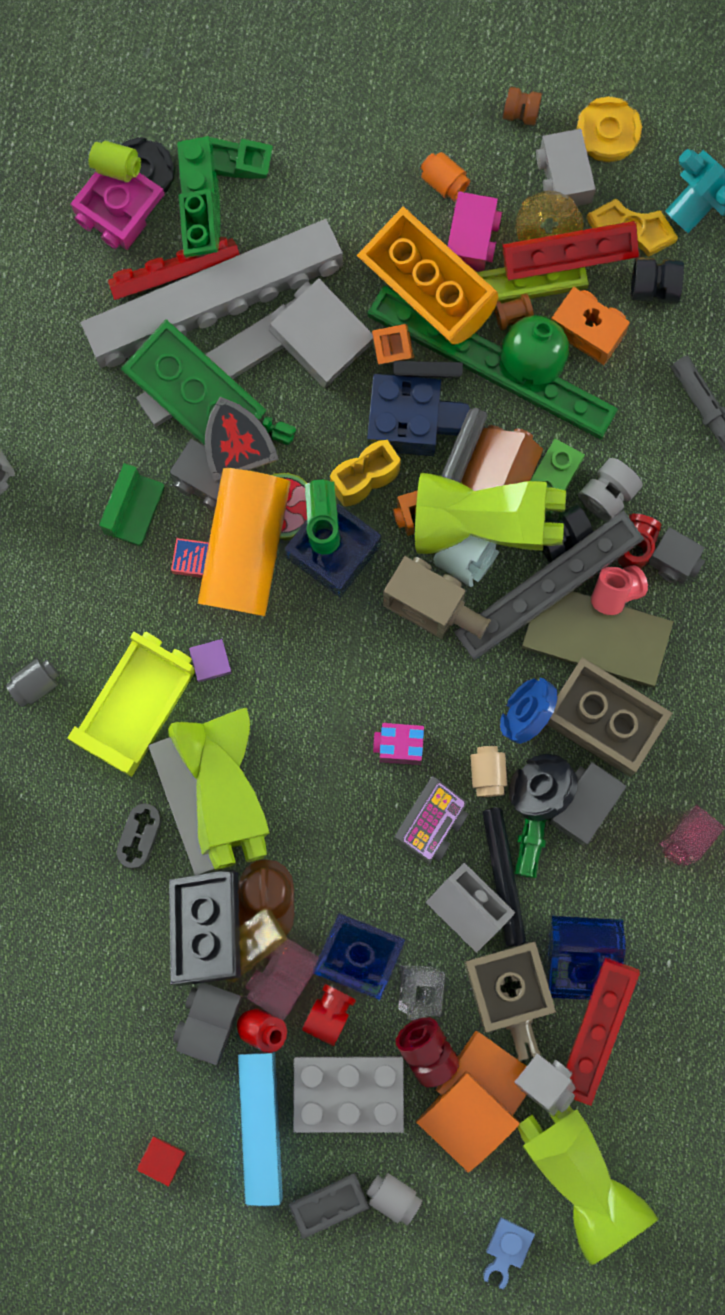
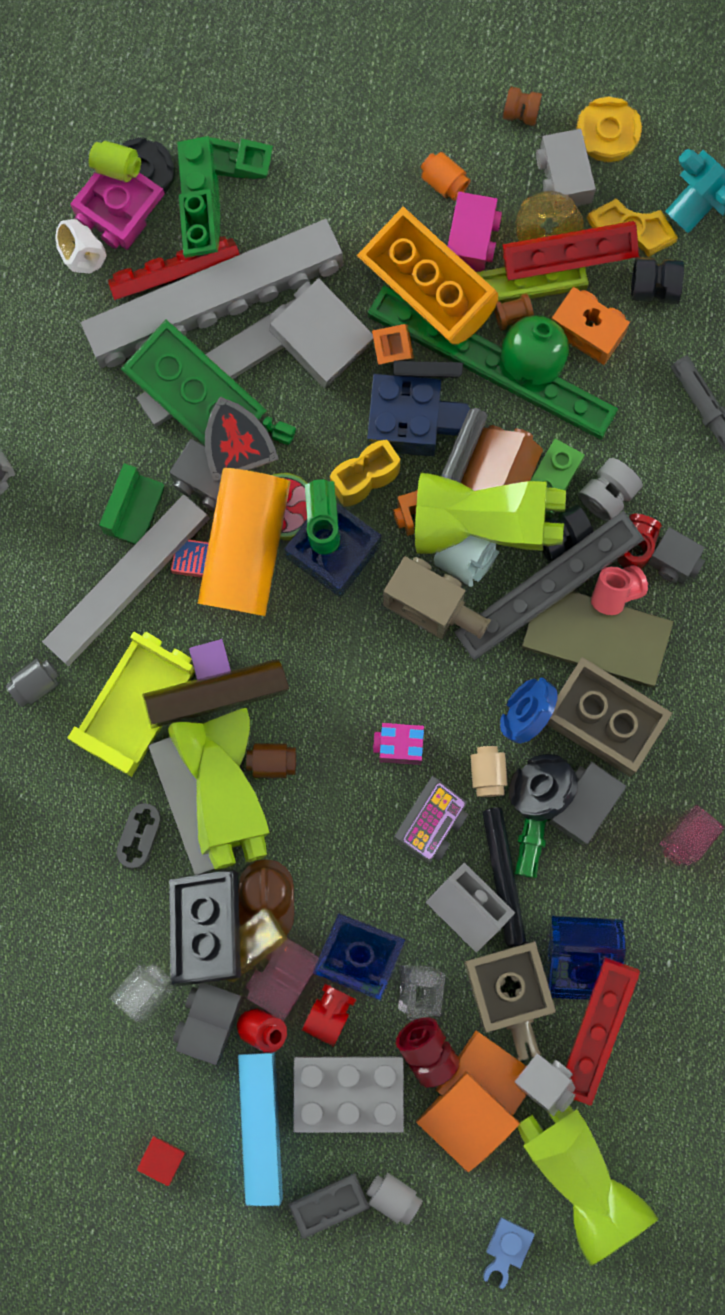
none -> light grey tile [42,494,210,667]
none -> white rock [56,219,107,274]
none -> clear brick [110,964,174,1023]
none -> dark brown brick [142,659,289,729]
none -> reddish brown brick [246,743,296,778]

